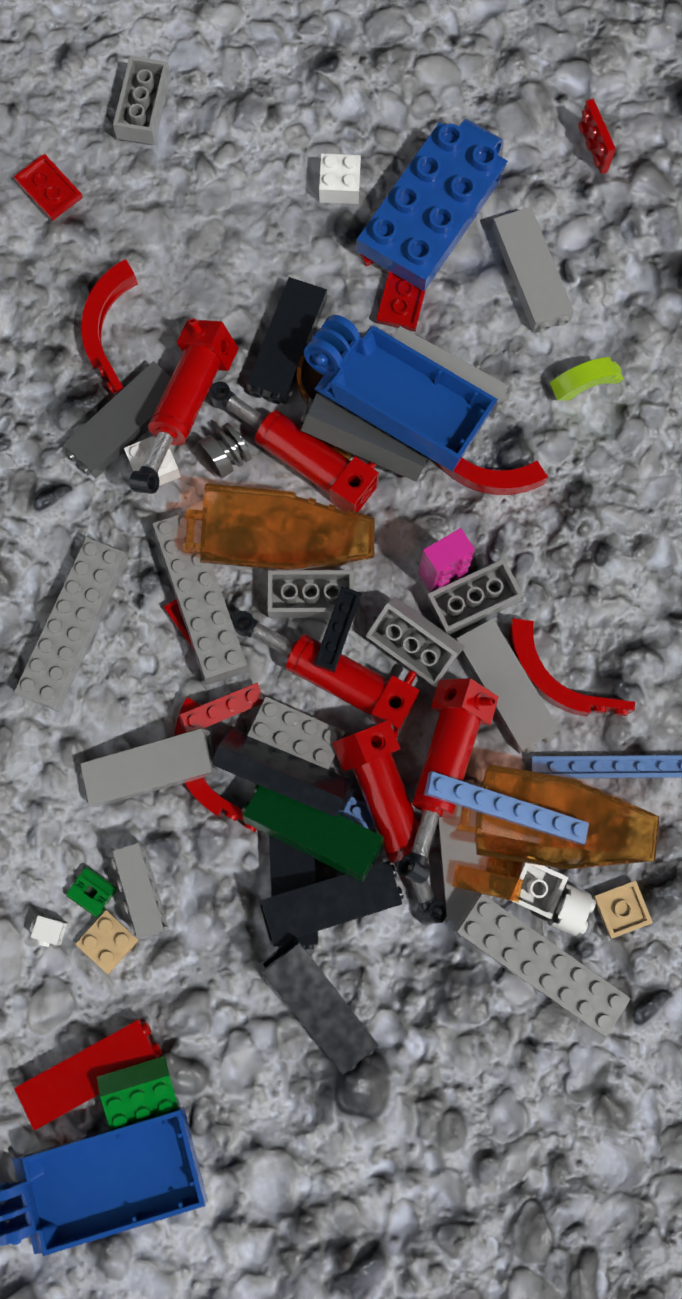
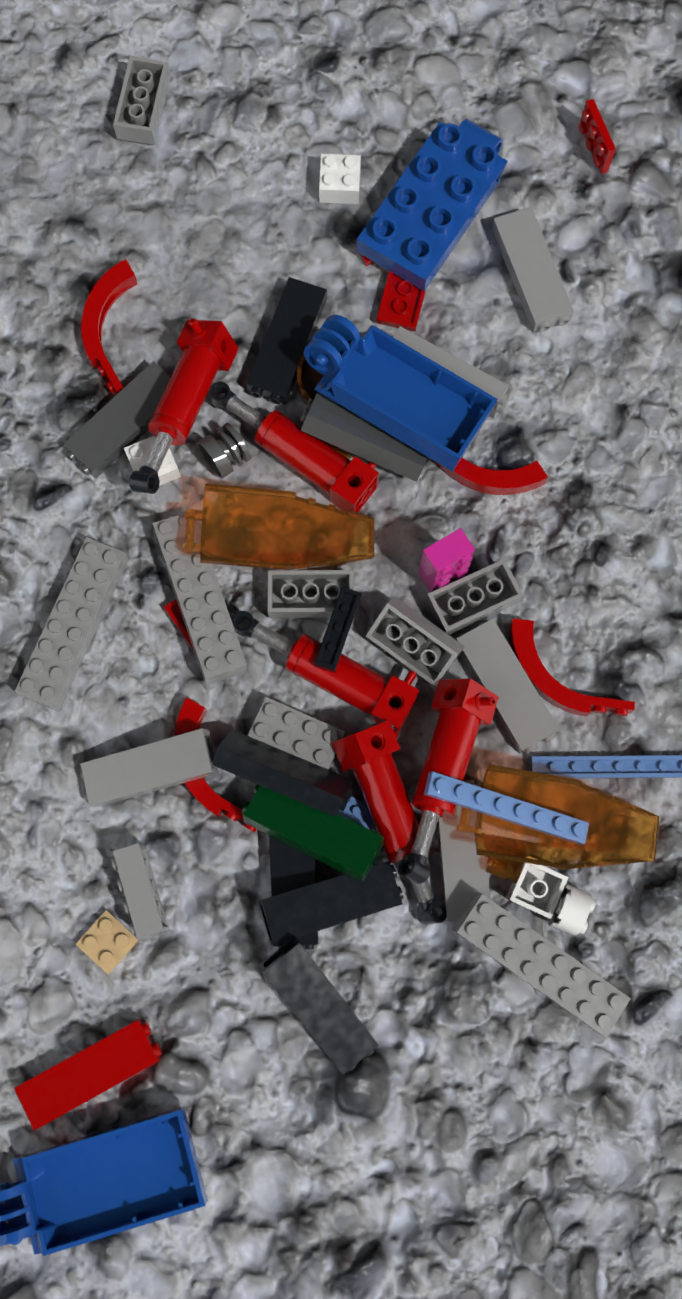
red plate [14,153,83,221] -> none
white brick [30,915,68,947] -> none
green piece [66,866,117,918] -> none
green brick [97,1056,179,1130] -> none
red plate [178,683,264,733] -> none
clear orange tile [452,864,524,902] -> none
lime arch [550,357,624,401] -> none
tan plate [593,881,653,939] -> none

